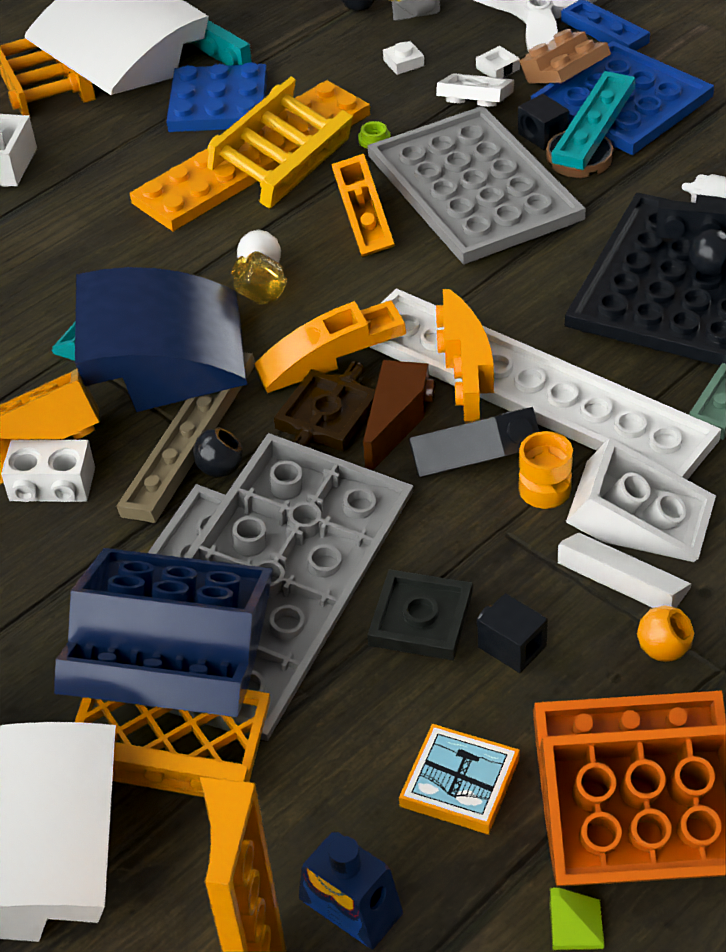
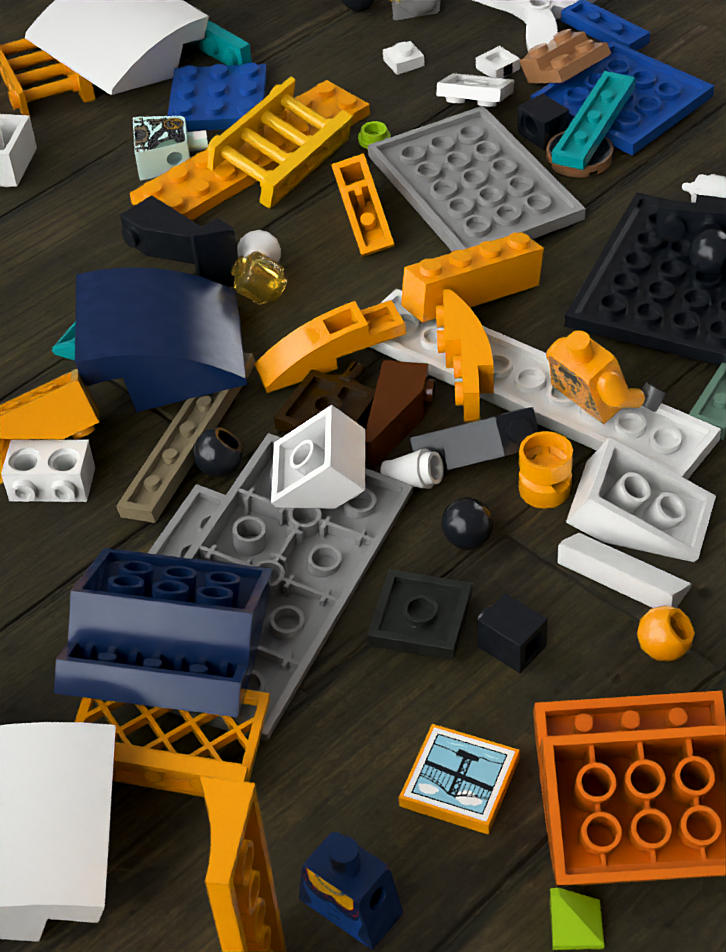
none -> black slope [120,195,201,264]
none -> light aqua torso [133,116,208,180]
none -> black slope [190,218,242,287]
none -> white slope [271,405,365,509]
none -> white cone [381,448,444,489]
none -> light orange brick [401,232,544,323]
none -> black piece [441,497,494,550]
none -> light orange torso [546,330,667,425]

